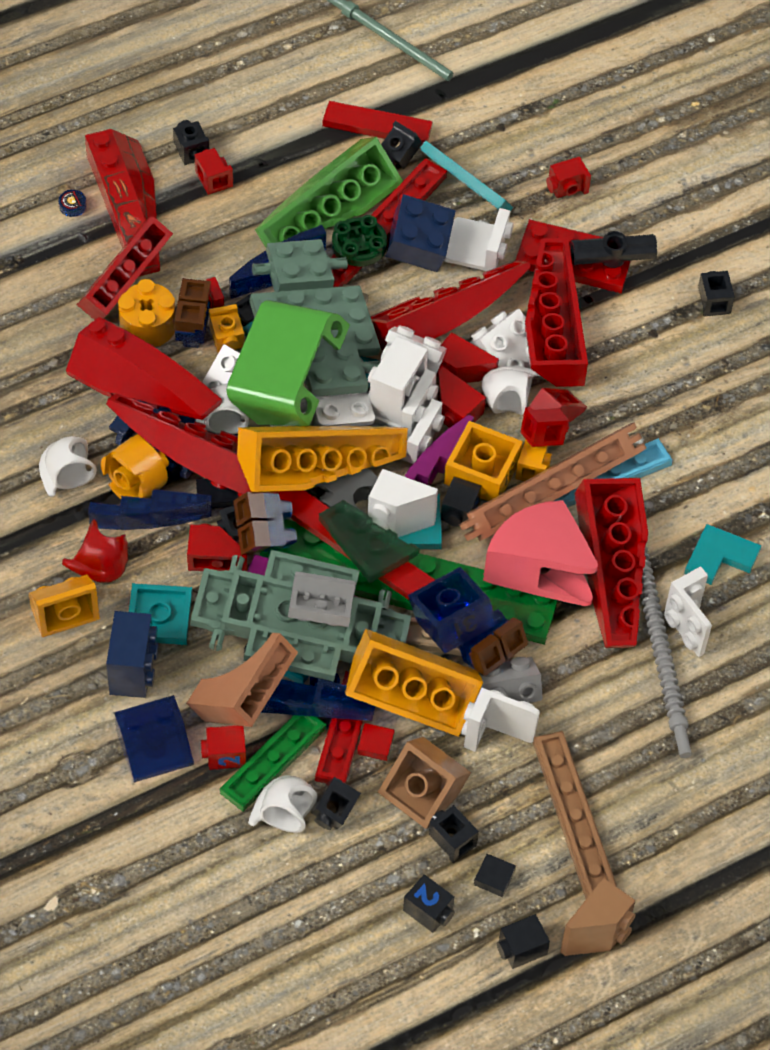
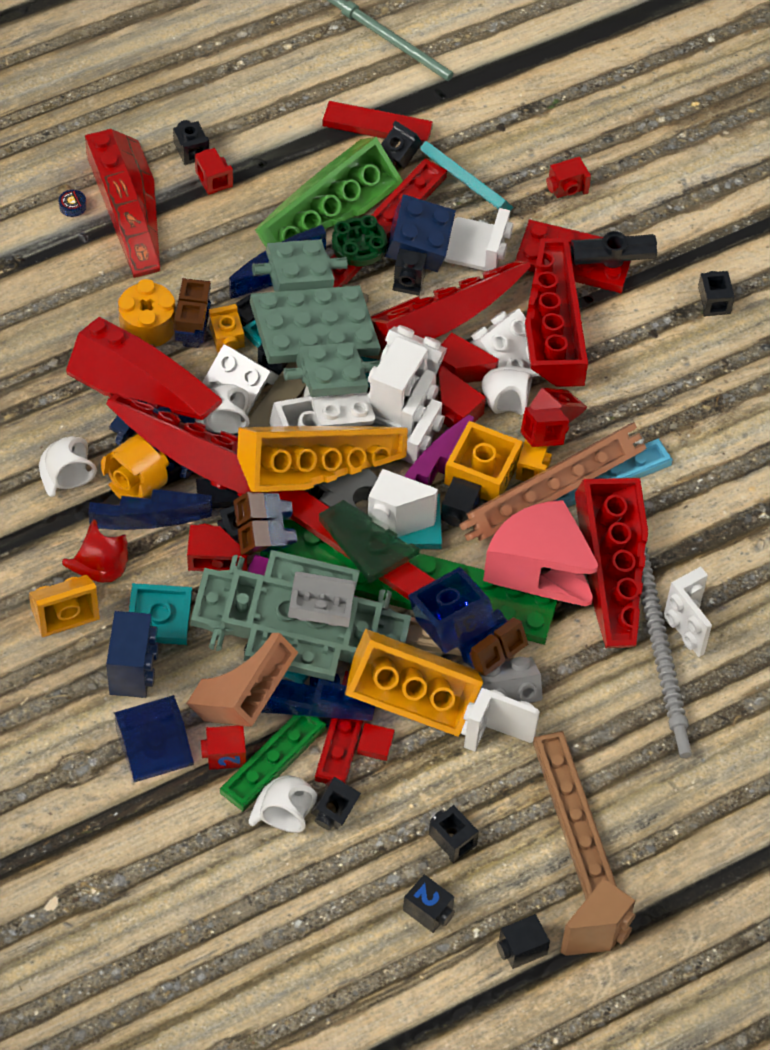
red brick [76,216,173,320] -> none
red tile [206,277,224,309] -> none
bright green windscreen [226,300,350,426] -> none
medium nougat slope [377,737,471,829] -> none
black tile [474,854,516,897] -> none
teal tile [684,524,762,585] -> none
none -> black brick [392,249,427,296]

